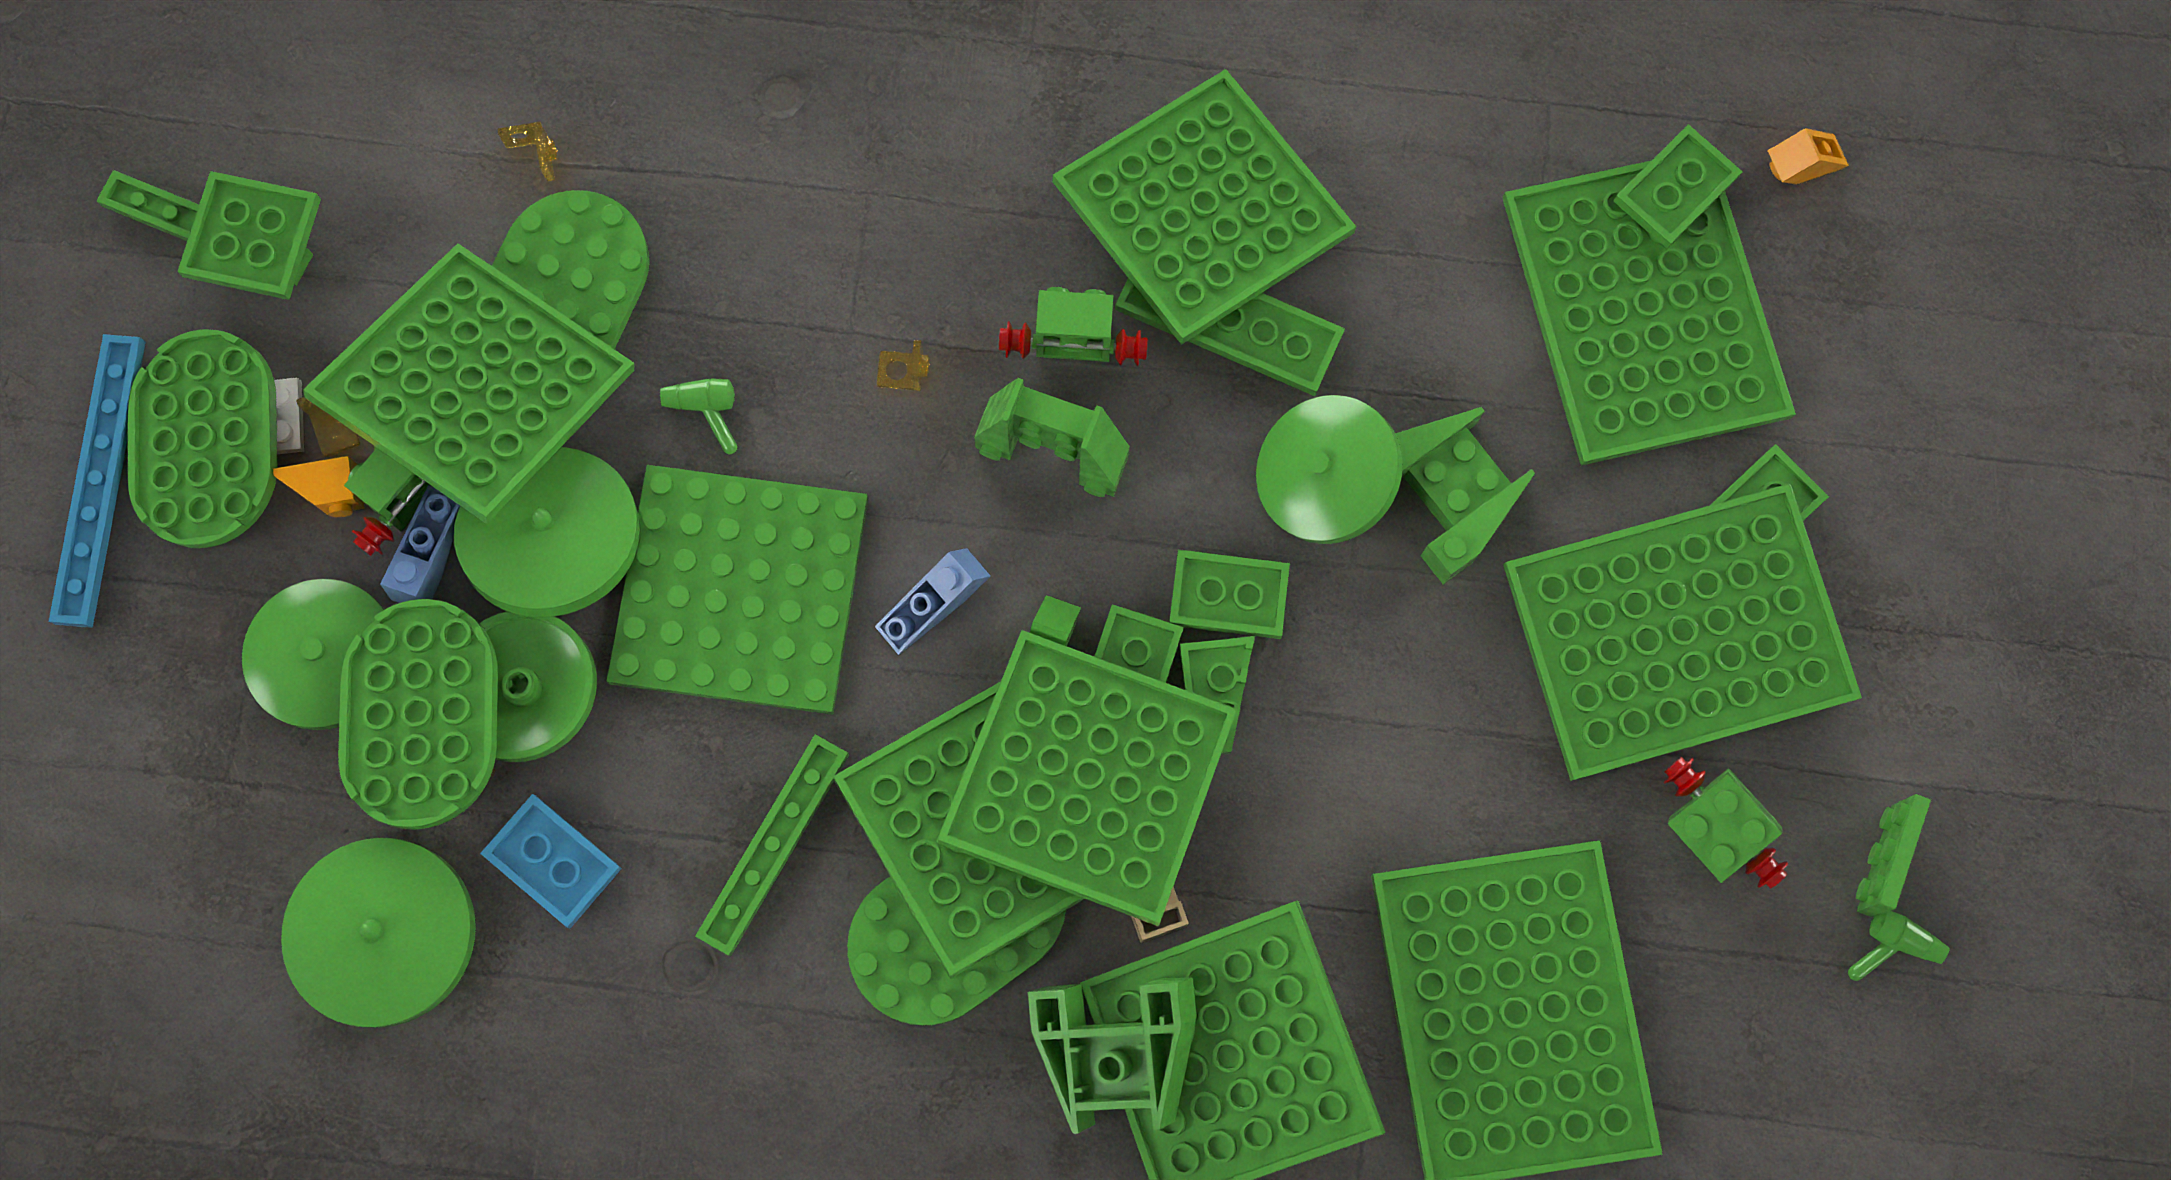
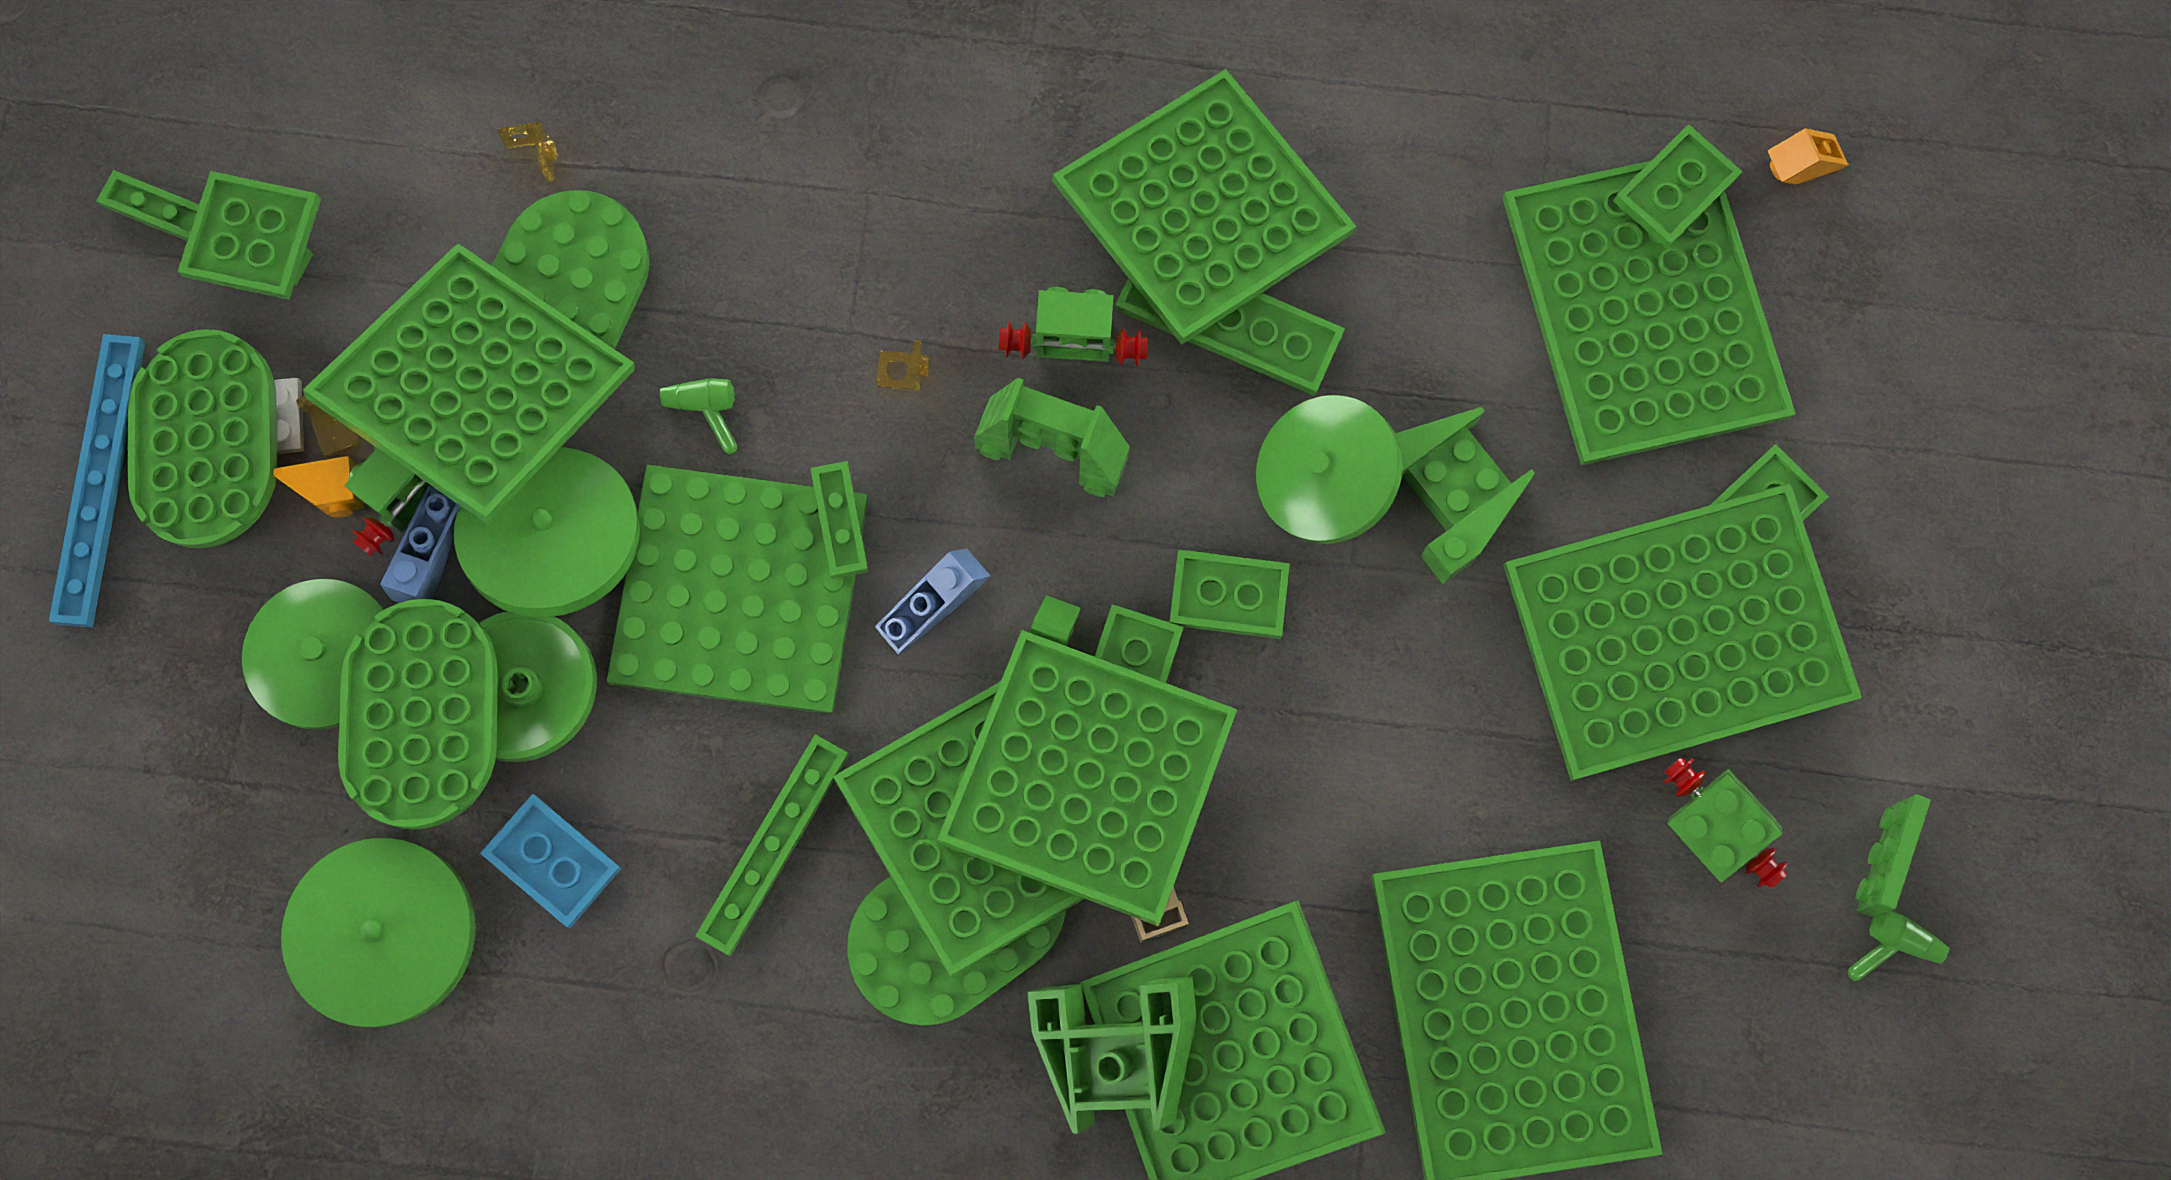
bright green wing [1179,636,1255,755] -> none
none -> bright green plate [810,461,869,579]

